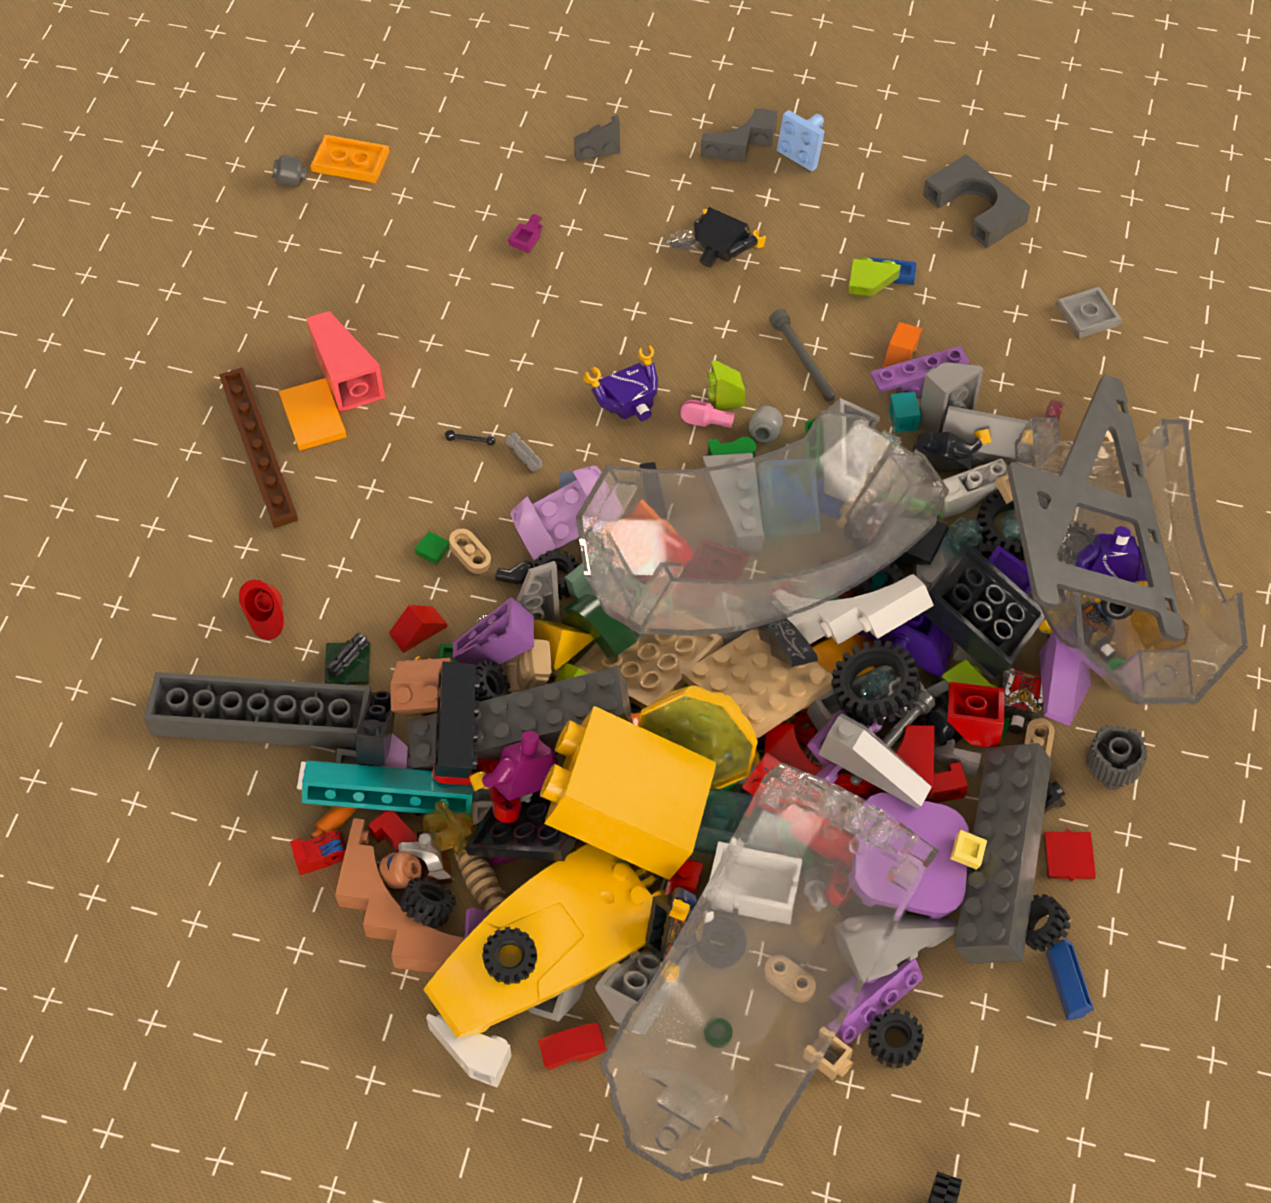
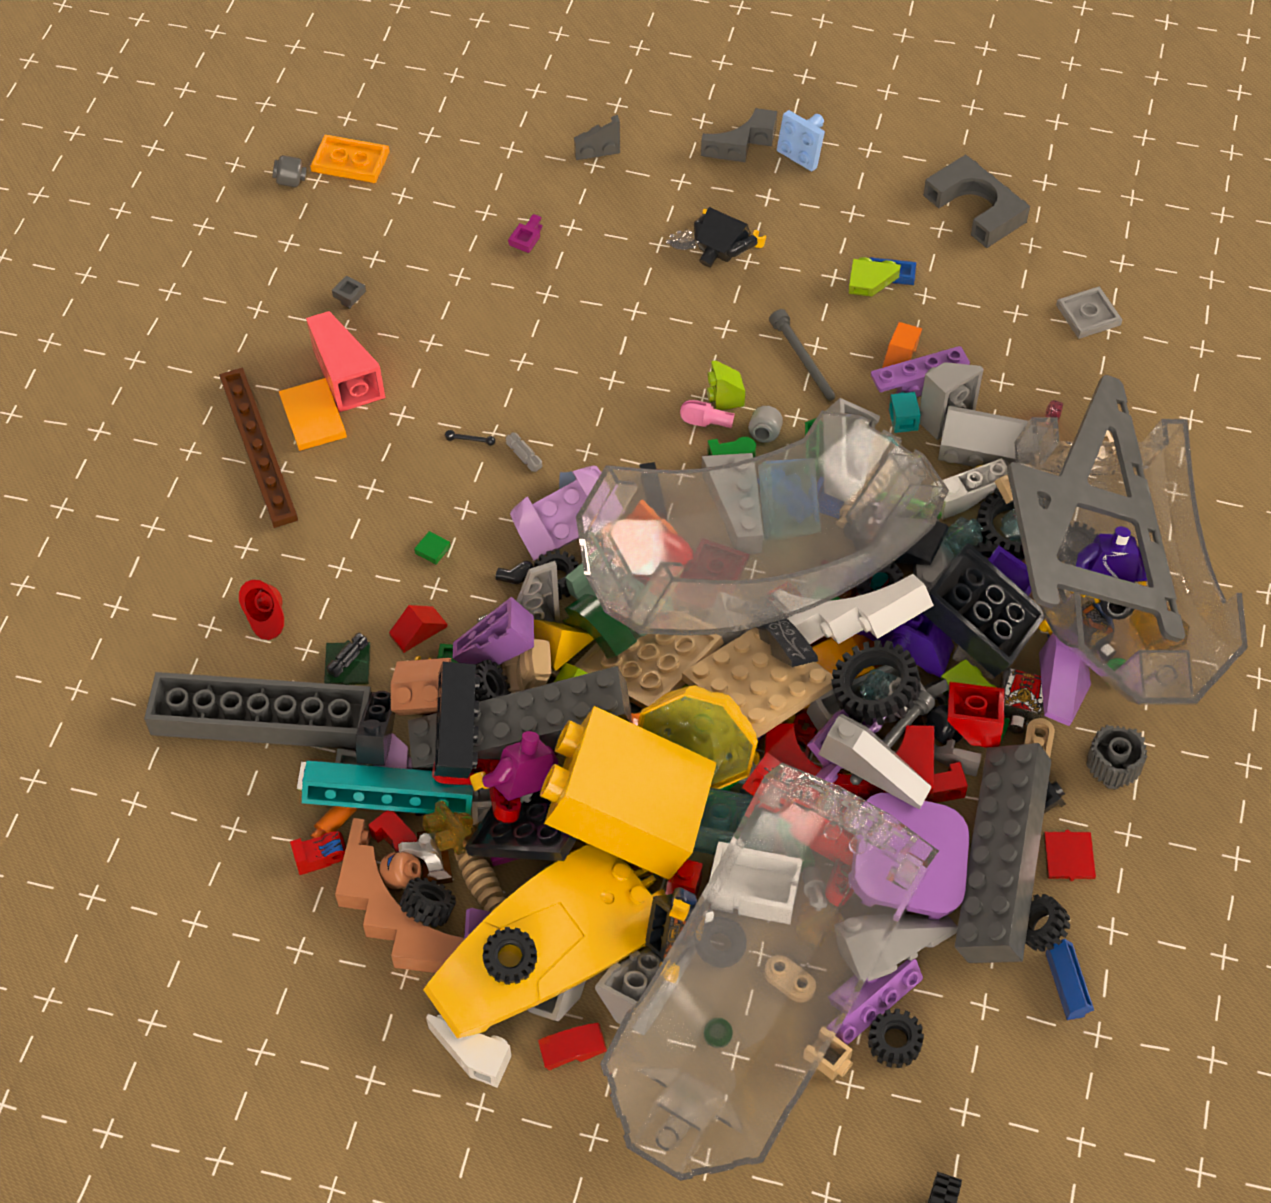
tan plate [449,529,491,574] -> none
dark purple torso [583,345,658,421] -> none
black torso [911,429,991,473] -> none
light yellow plate [950,830,987,870] -> none
none -> dark grey tile [332,276,366,309]

